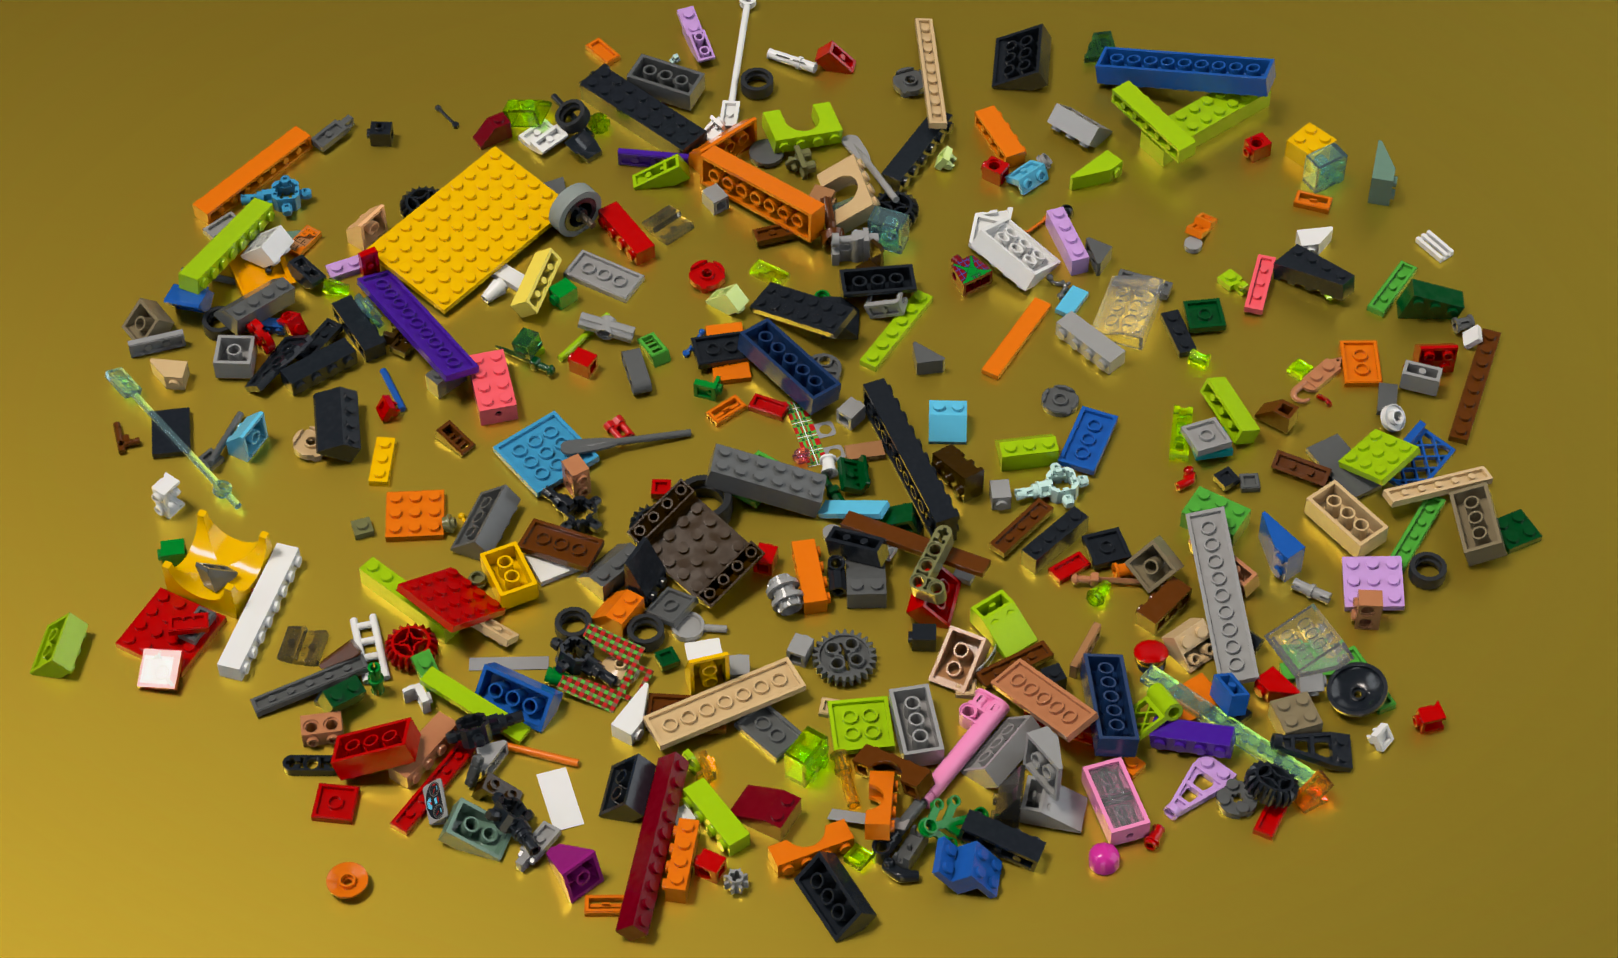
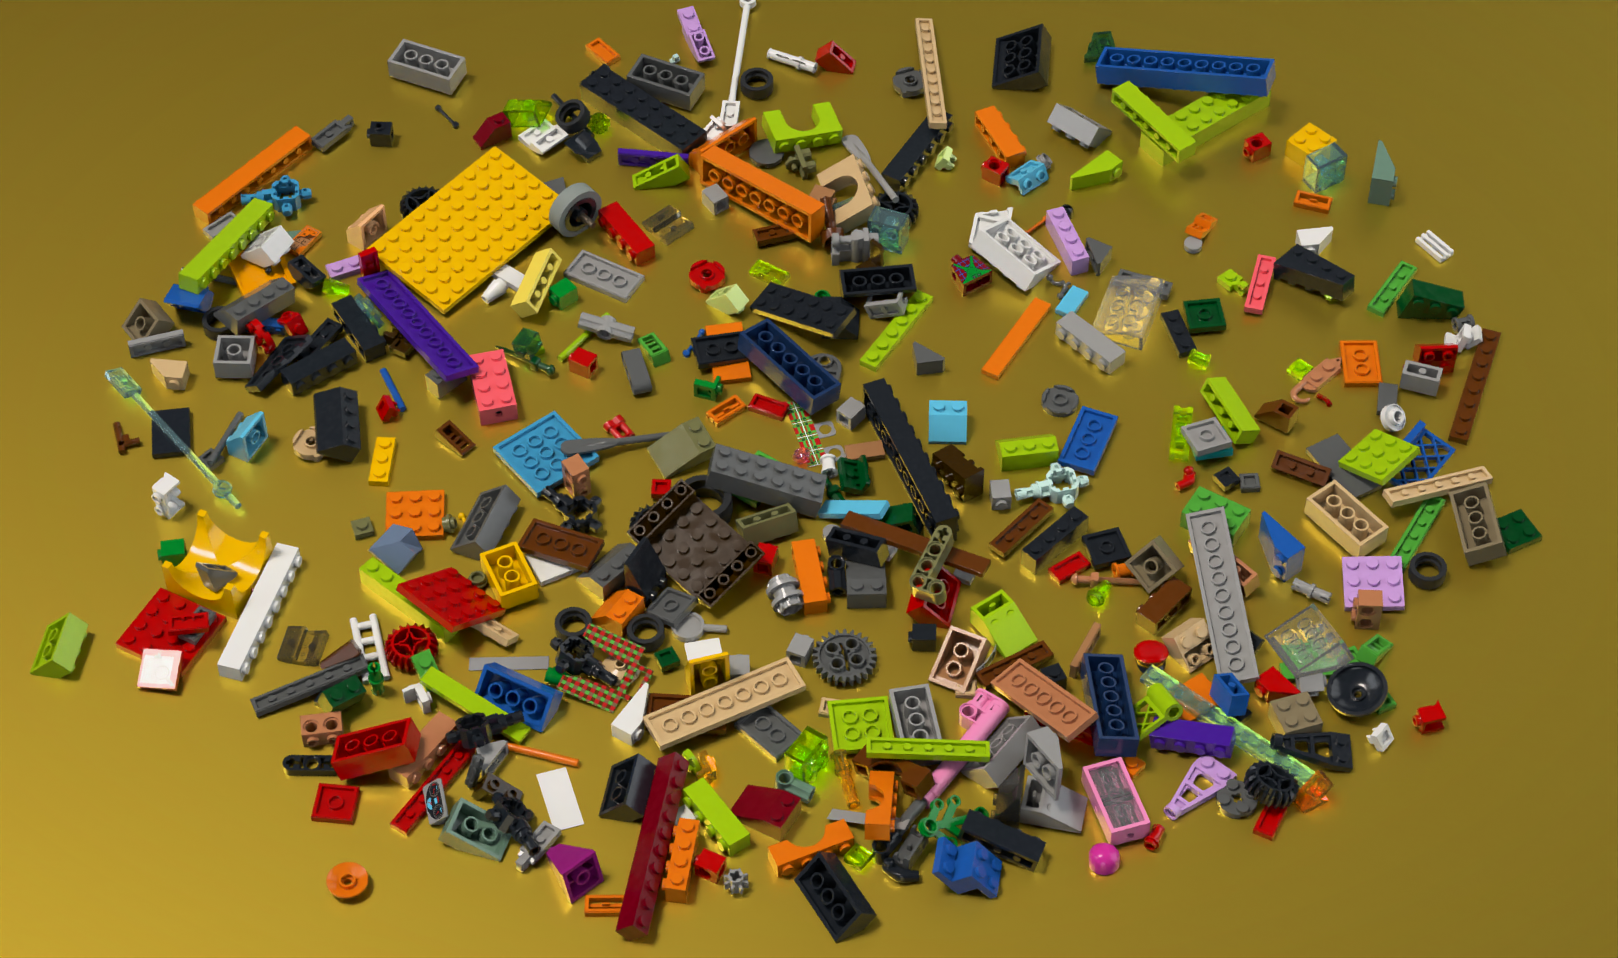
none -> sand blue slope [368,524,423,575]
none -> light grey brick [387,39,467,95]
none -> olive slope [647,417,716,479]
none -> olive brick [736,503,799,545]
none -> sand green piece [774,769,816,804]
none -> lime plate [866,737,990,762]
none -> bright green slope [1356,634,1394,666]
none -> white bracket [1444,324,1473,353]

